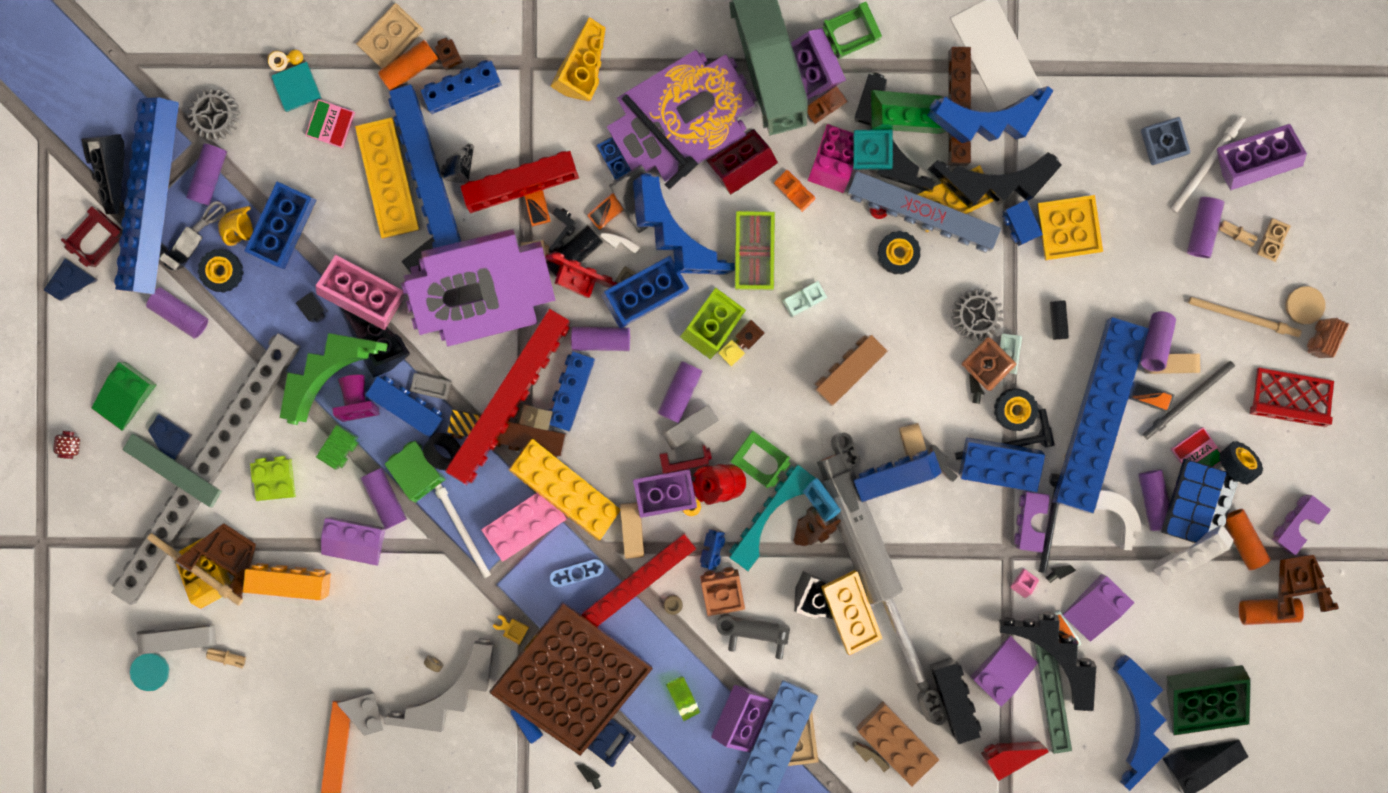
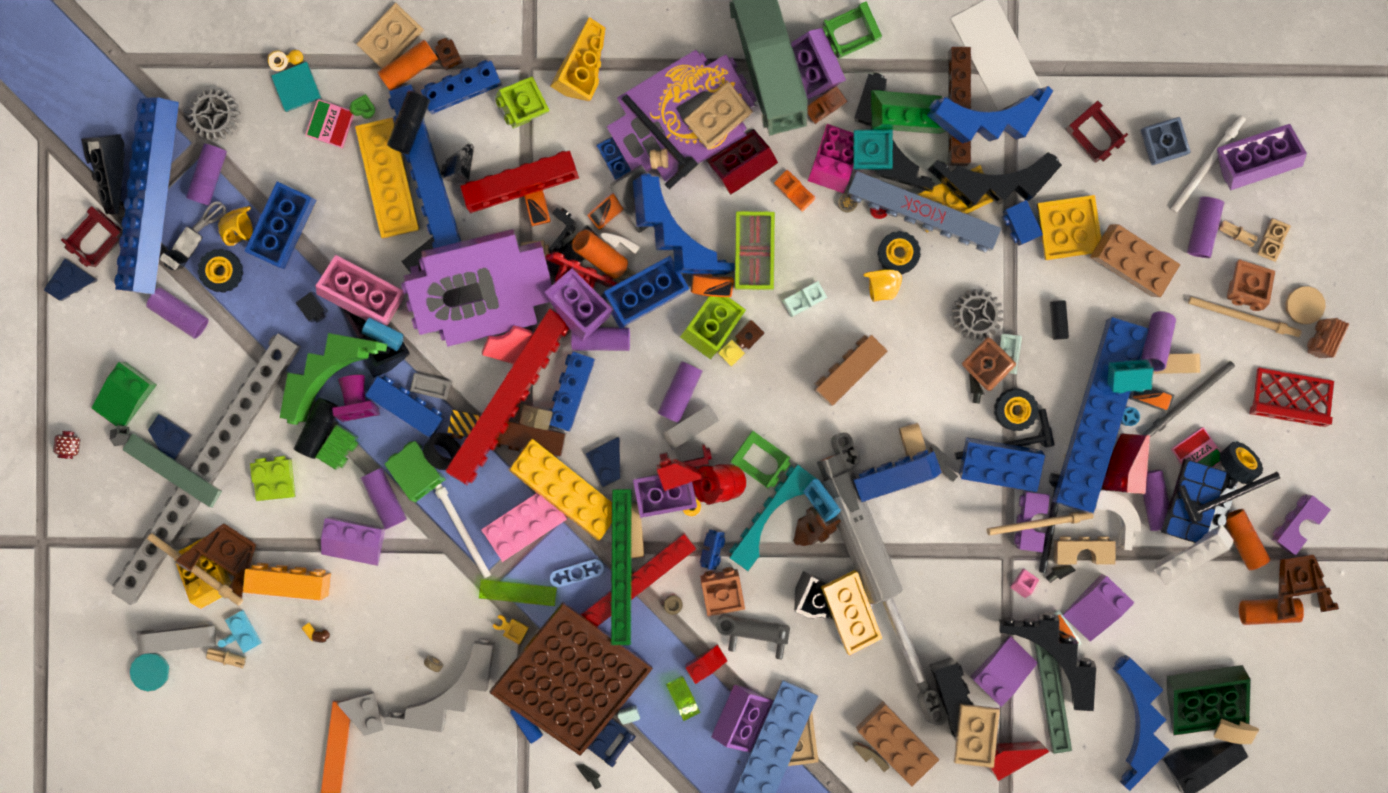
none -> dark grey piece [109,425,129,447]
none -> medium azure plate [218,610,262,653]
none -> black piece [293,397,339,459]
none -> arm [301,623,330,643]
none -> bright green tile [349,94,375,119]
none -> dark azure brick [362,318,403,351]
none -> black piece [387,91,430,154]
none -> clear neon green tile [479,579,557,606]
none -> coral tile [481,325,532,364]
none -> lime plate [495,76,550,129]
none -> medium lavender slope [544,269,613,341]
none -> orange piece [572,230,628,279]
none -> dark blue wing [586,437,620,487]
none -> green tile [611,489,632,645]
none -> light aqua slope [618,706,640,724]
none -> tan wheel [650,149,669,169]
none -> red slope [656,458,702,491]
none -> tan tile [684,82,753,150]
none -> red slope [685,644,728,684]
none -> slope [691,274,734,297]
none -> dark tan tile [838,193,858,213]
none -> yellow piece [863,269,902,302]
none -> tan tile [954,704,1000,768]
none -> tan bar [987,511,1094,536]
none -> tan arch [1054,536,1115,564]
none -> dark red panel [1066,101,1129,163]
none -> medium nougat brick [1090,224,1181,298]
none -> red slope [1102,433,1150,494]
none -> teal brick [1107,359,1153,393]
none -> dark azure wheel [1121,407,1140,426]
none -> black bar [1177,472,1280,524]
none -> tan slope [1214,719,1259,744]
none -> nougat plate [1227,260,1275,311]

